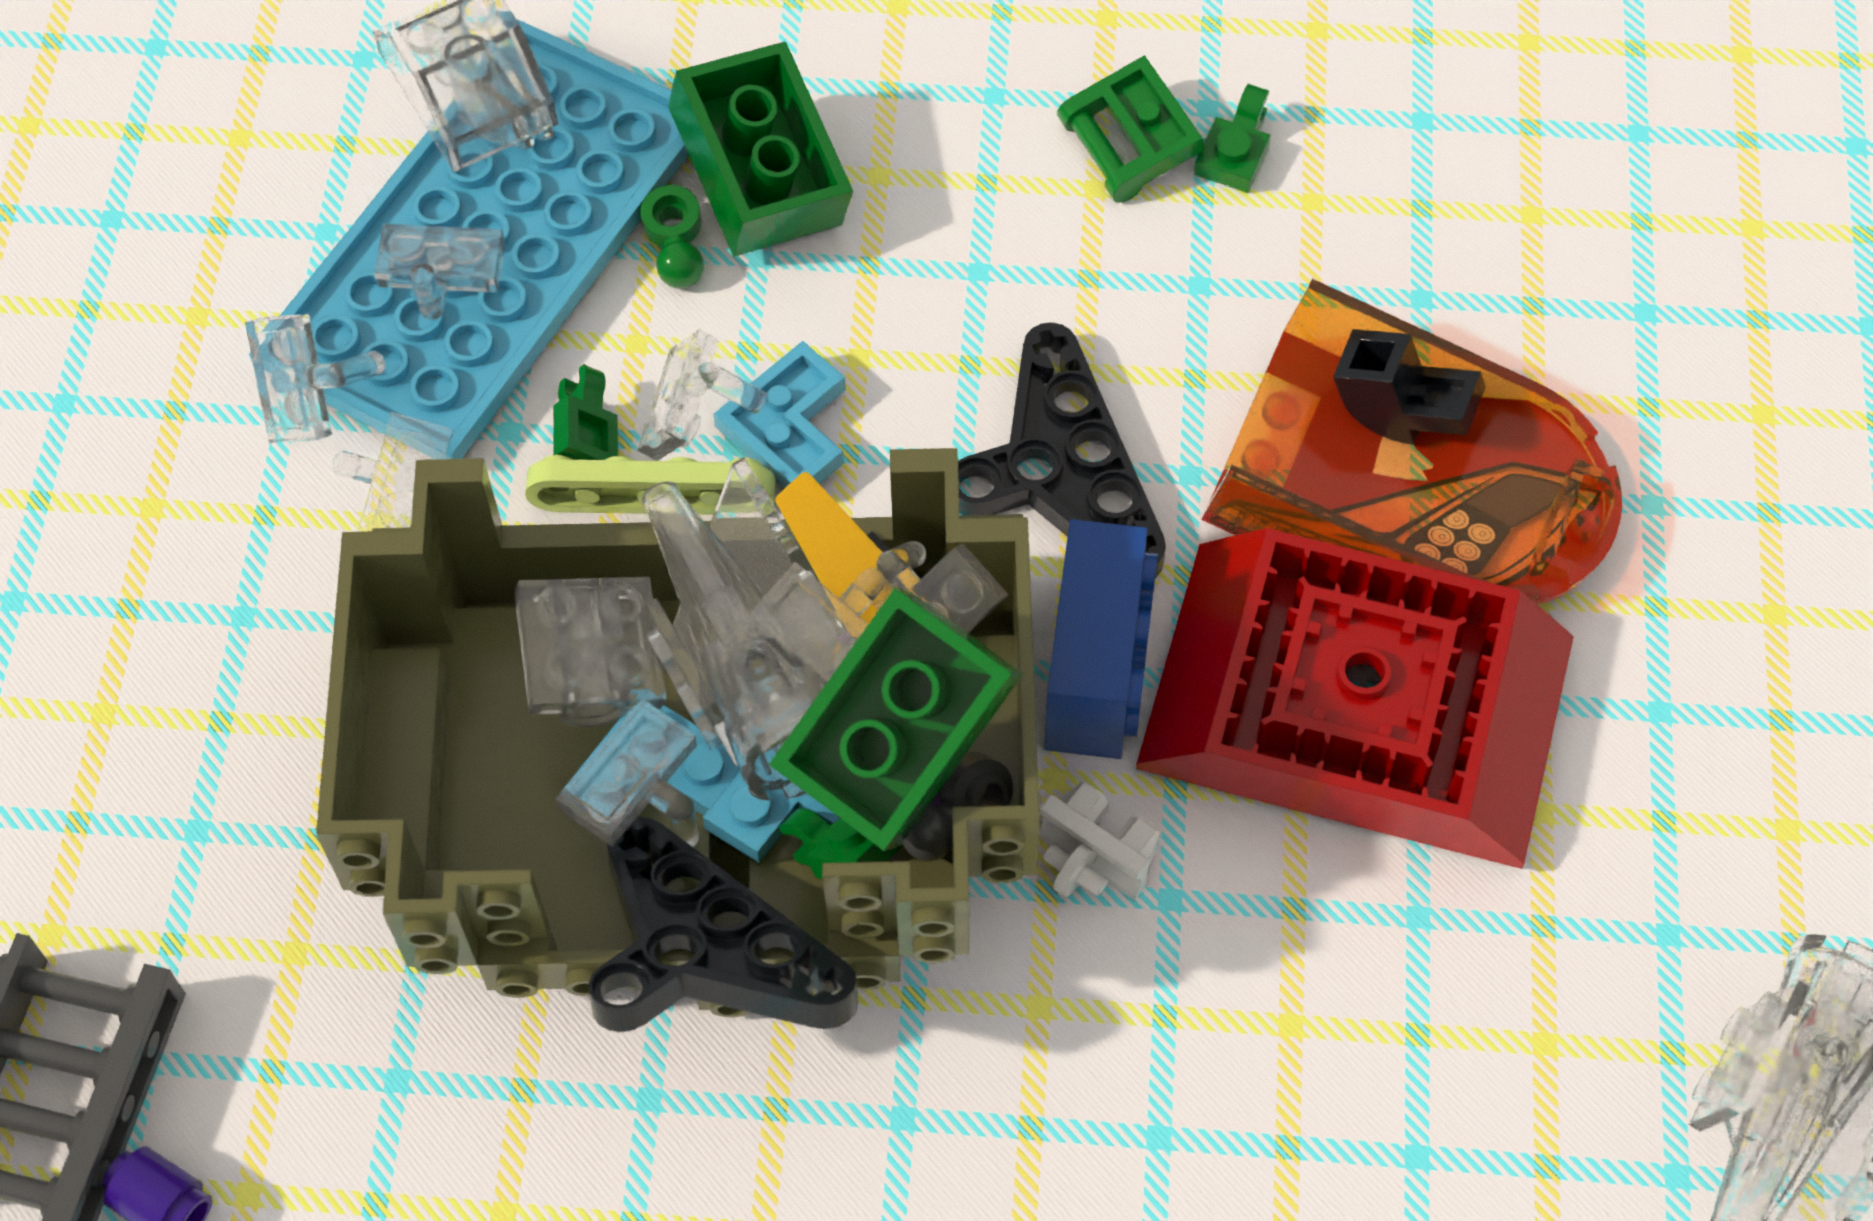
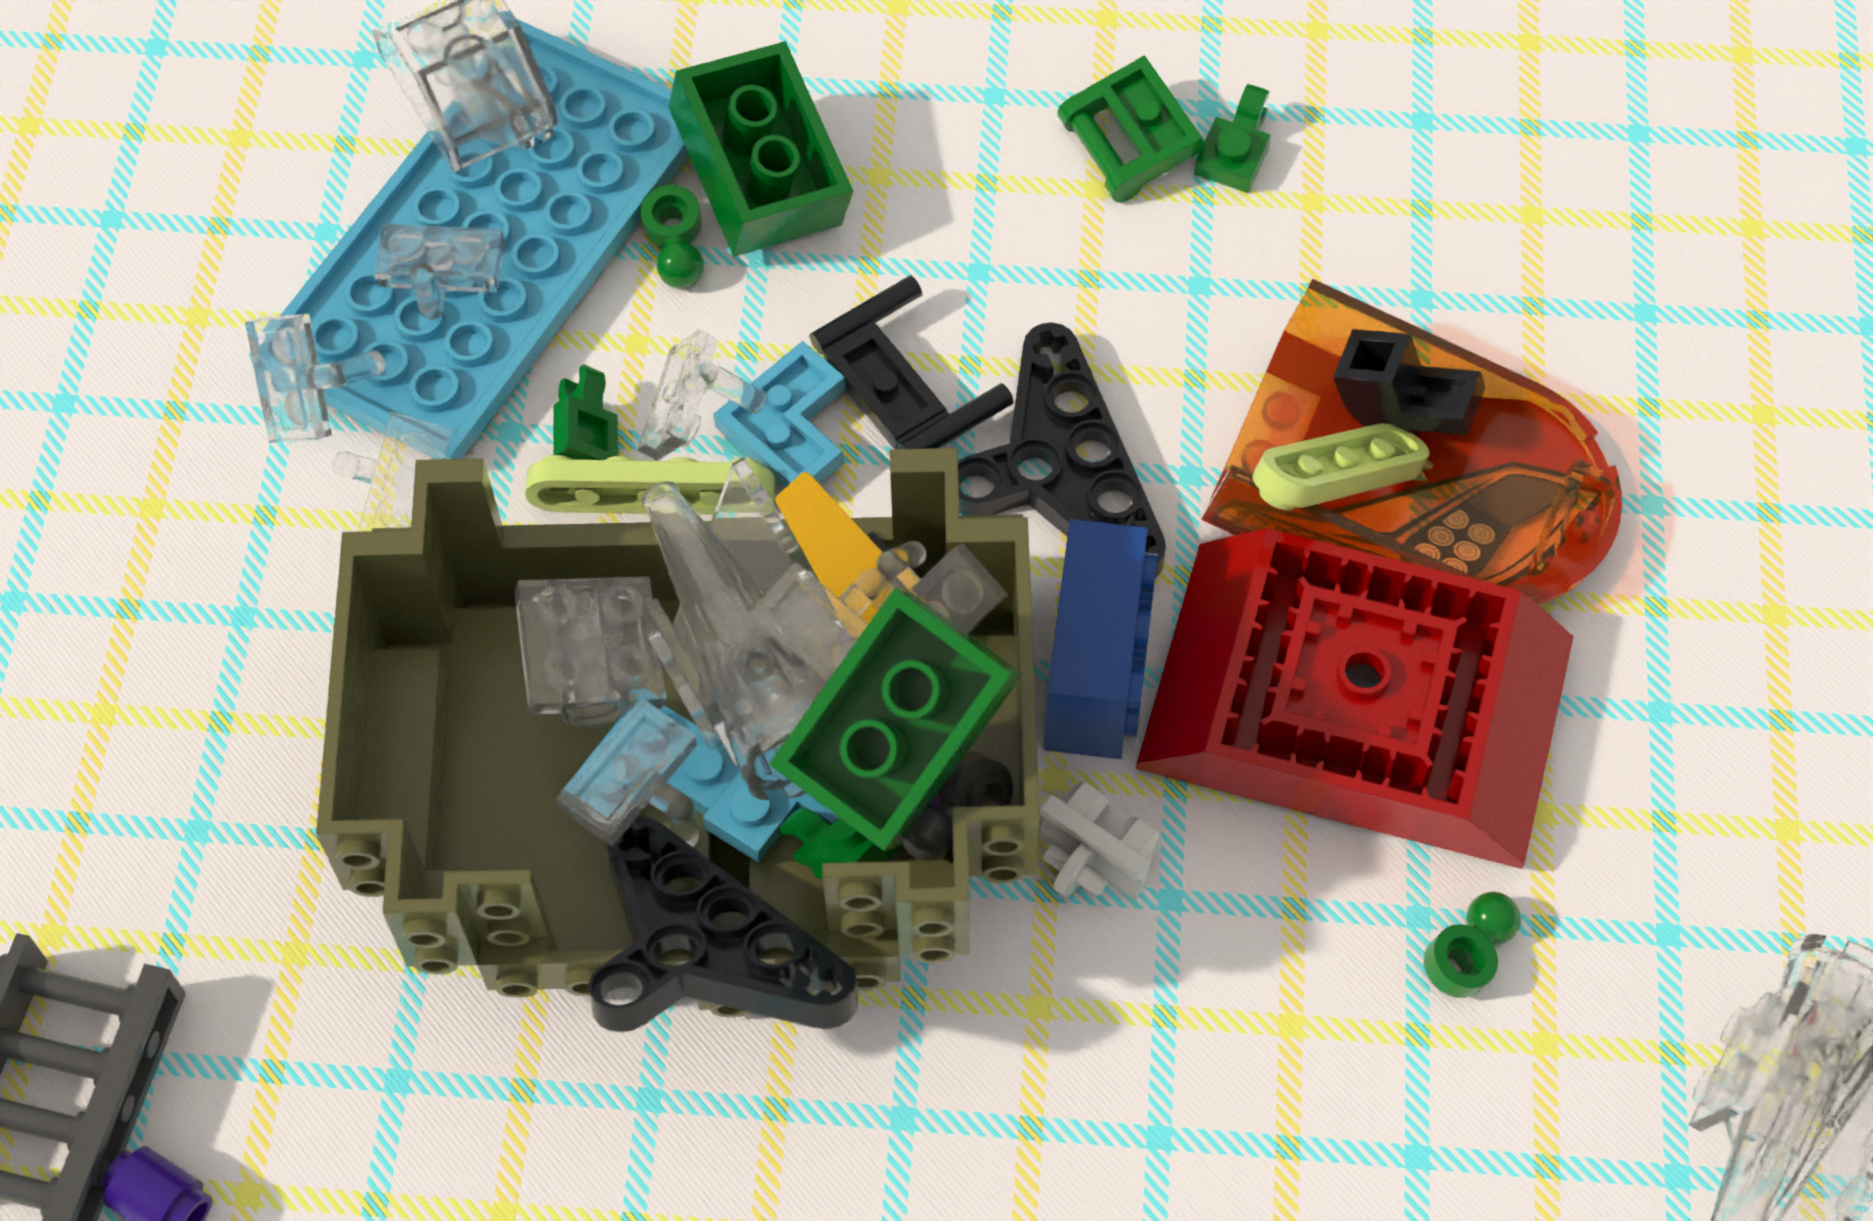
none -> black plate [809,275,1014,449]
none -> yellowish green plate [1252,423,1430,510]
none -> green plate [1424,891,1521,998]

